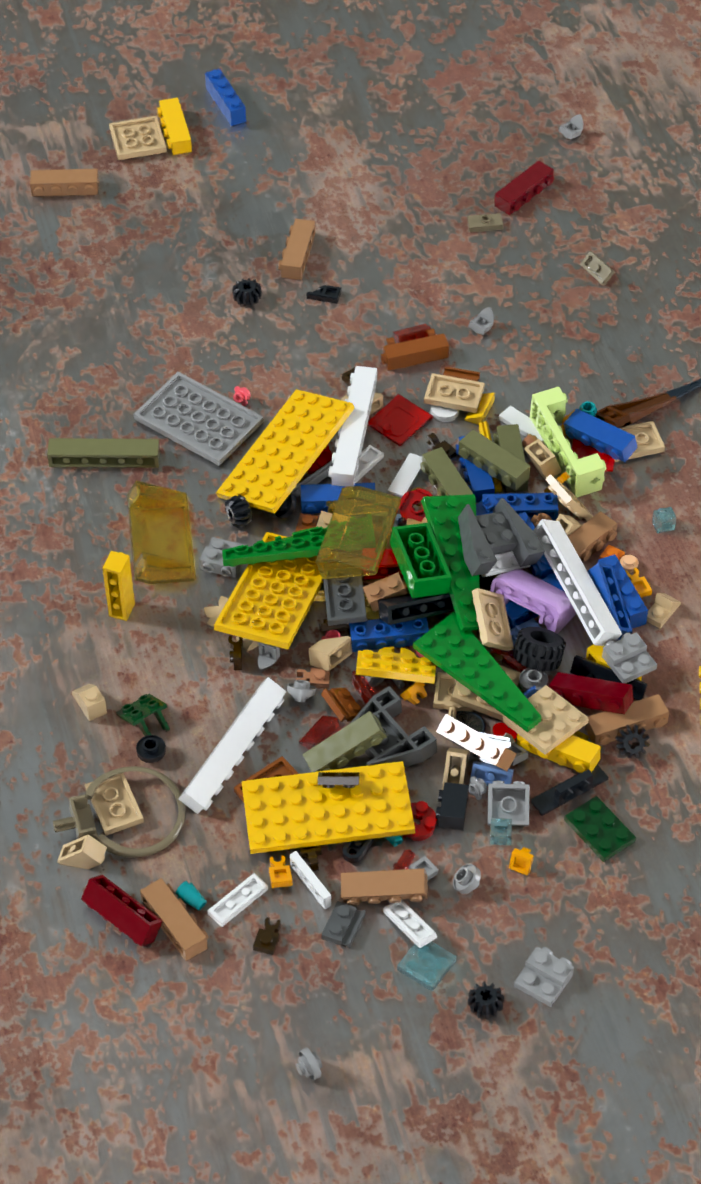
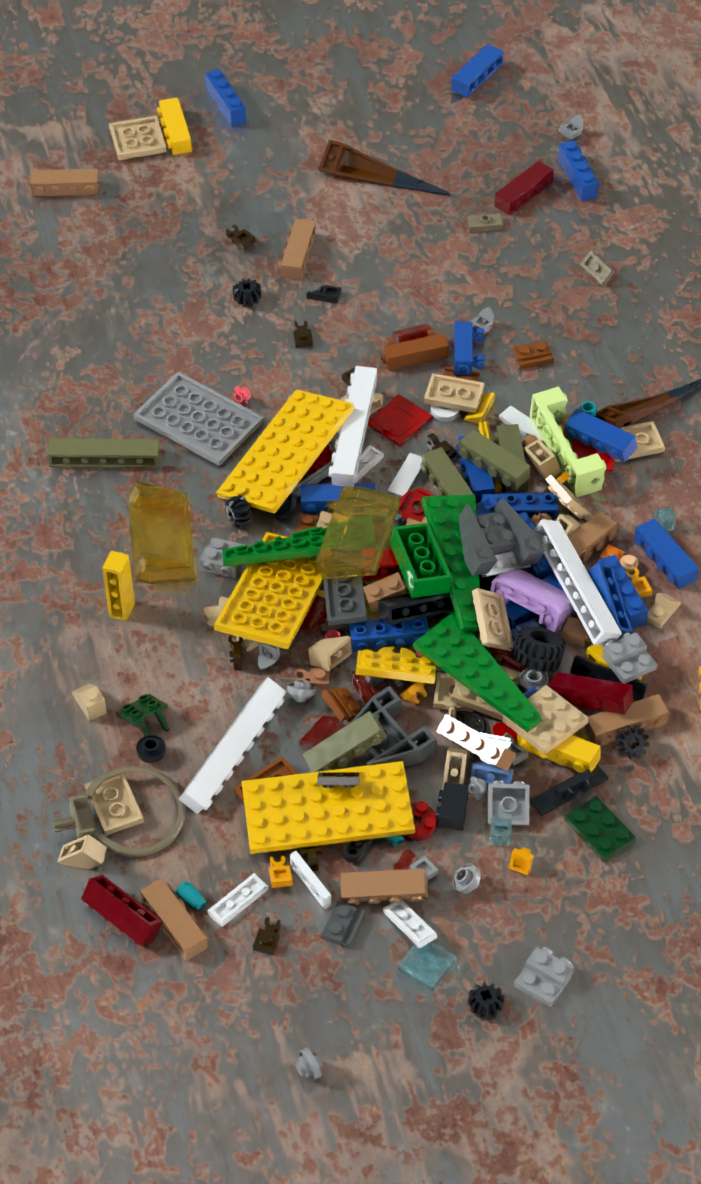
none -> dark brown plate [226,225,256,250]
none -> dark brown plate [293,320,313,348]
none -> clear red slope [299,595,327,630]
none -> reddish brown plate [318,139,450,195]
none -> blue brick [451,44,504,97]
none -> blue brick [454,321,485,375]
none -> dark orange plate [512,340,554,370]
none -> blue brick [558,140,600,202]
none -> medium nougat brick [562,616,591,648]
none -> blue brick [634,518,699,589]

